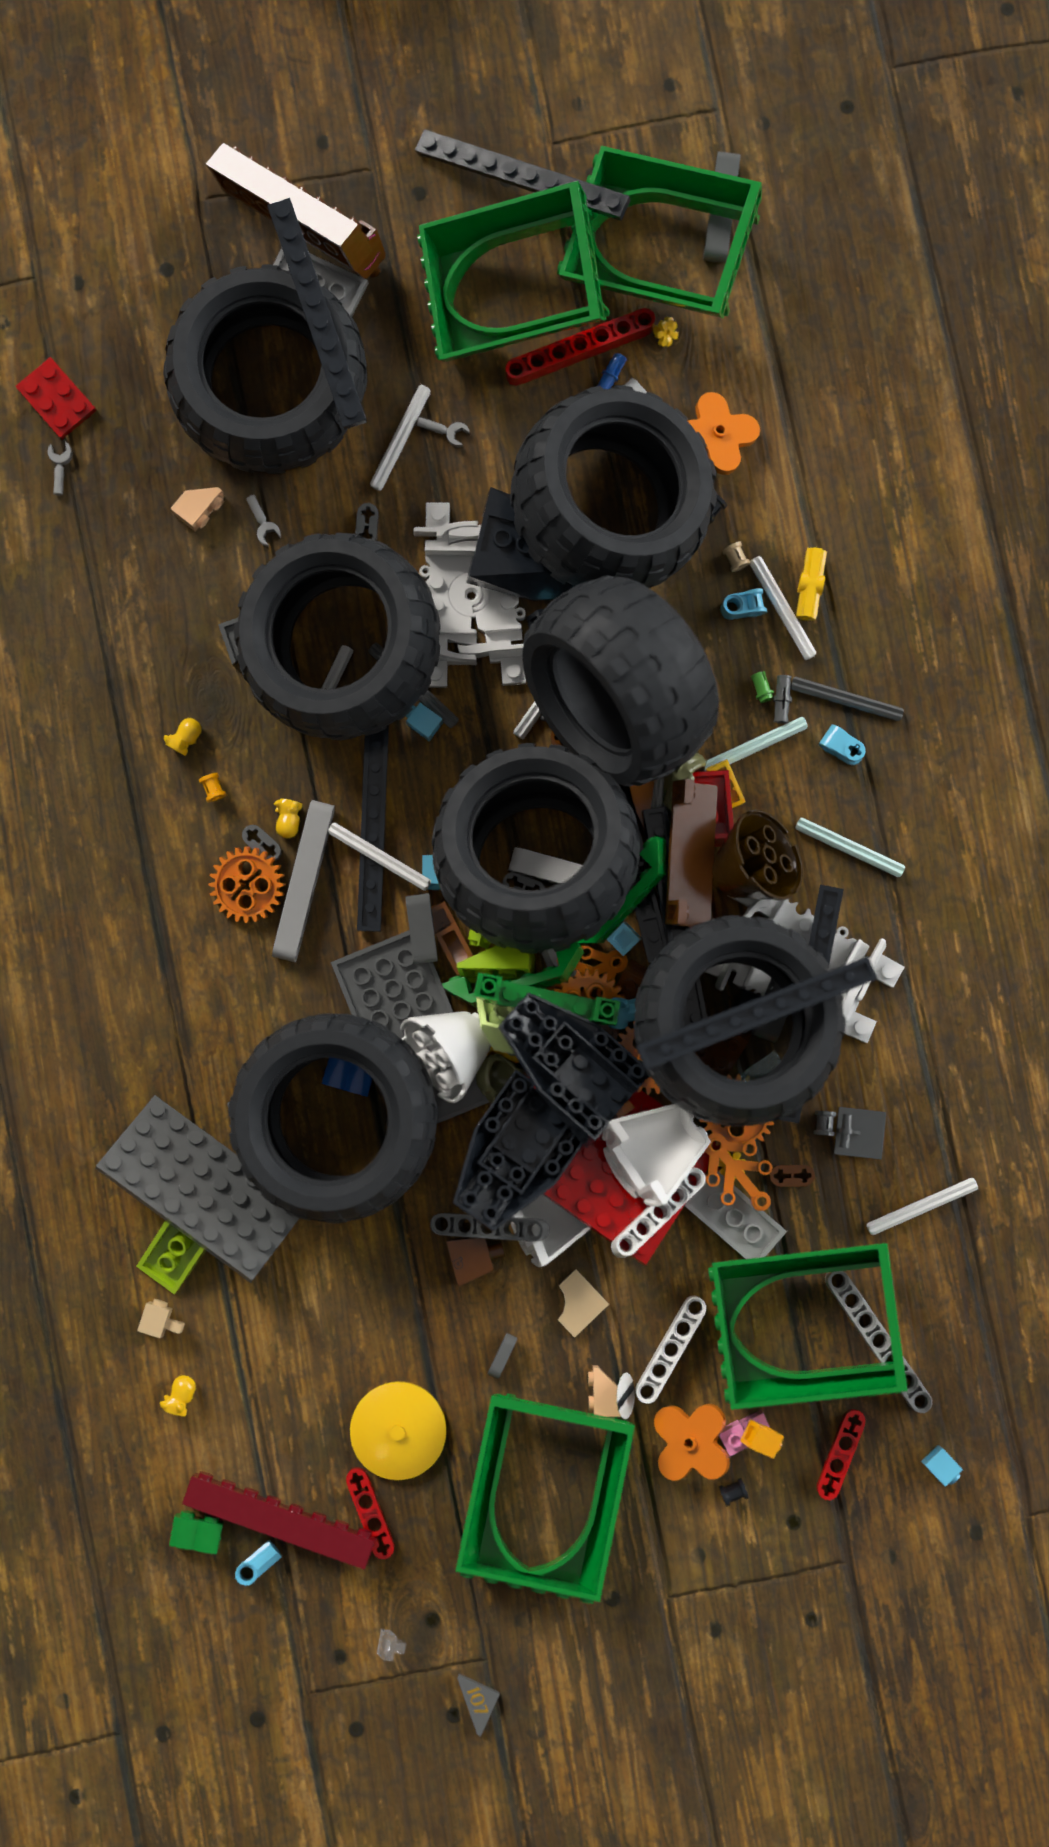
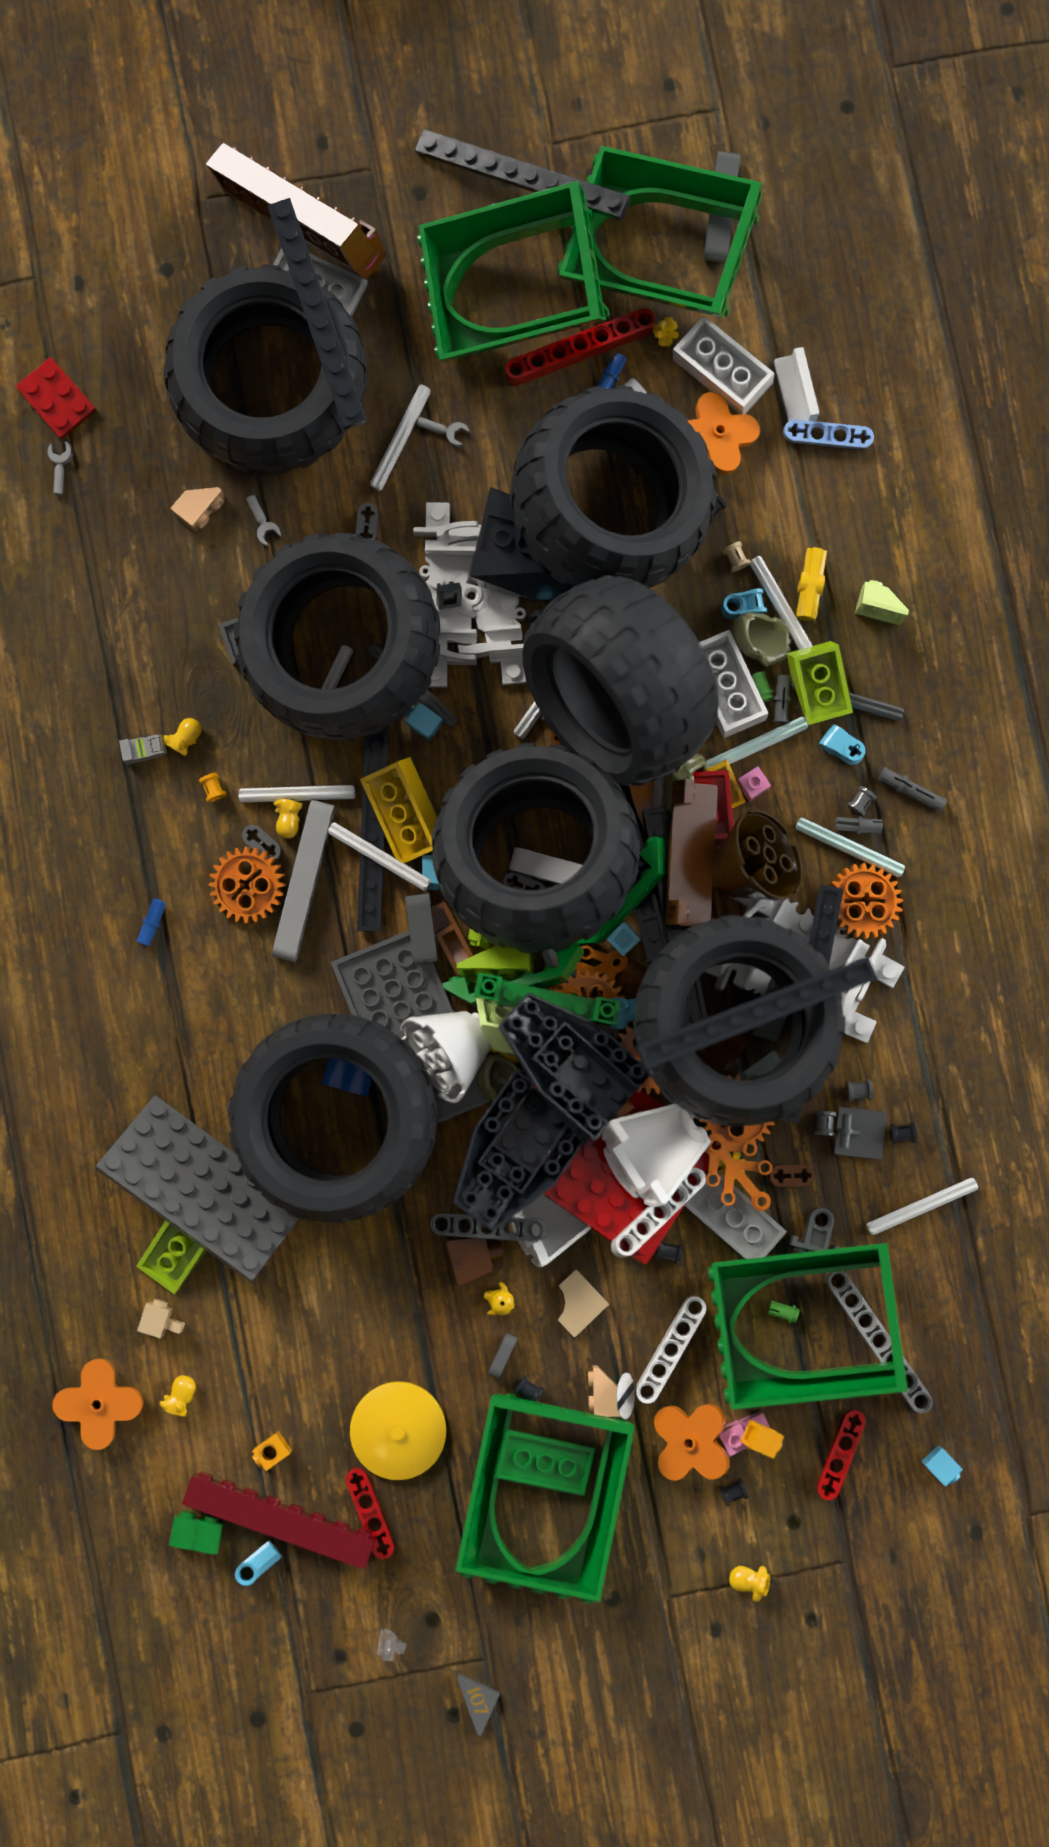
none -> orange plant [53,1358,143,1450]
none -> light grey leg [119,734,167,765]
none -> blue axle [136,899,166,946]
none -> white axle [239,785,355,802]
none -> light orange brick [252,1431,292,1471]
none -> yellow slope [360,757,437,863]
none -> black tile [436,581,462,610]
none -> yellow animal [484,1282,515,1316]
none -> green tile [492,1428,596,1496]
none -> black bush [513,1375,544,1402]
none -> black bush [655,1240,683,1265]
none -> white brick [673,316,774,414]
none -> white brick [699,630,768,739]
none -> yellow animal [729,1566,770,1602]
none -> olive piece [731,612,791,667]
none -> bright pink brick [737,766,771,802]
none -> bright green pin [768,1300,800,1324]
none -> white panel [774,347,819,422]
none -> light blue beam [783,420,874,450]
none -> lime slope [786,641,853,725]
none -> dark grey pin [789,1207,841,1253]
none -> orange gear [829,863,903,940]
none -> dark grey axle [834,816,883,835]
none -> dark grey bush [846,786,877,817]
none -> dark grey bush [846,1079,873,1102]
none -> yellowish green slope [855,580,909,625]
none -> dark grey pin [878,767,947,813]
none -> black bush [889,1122,917,1145]

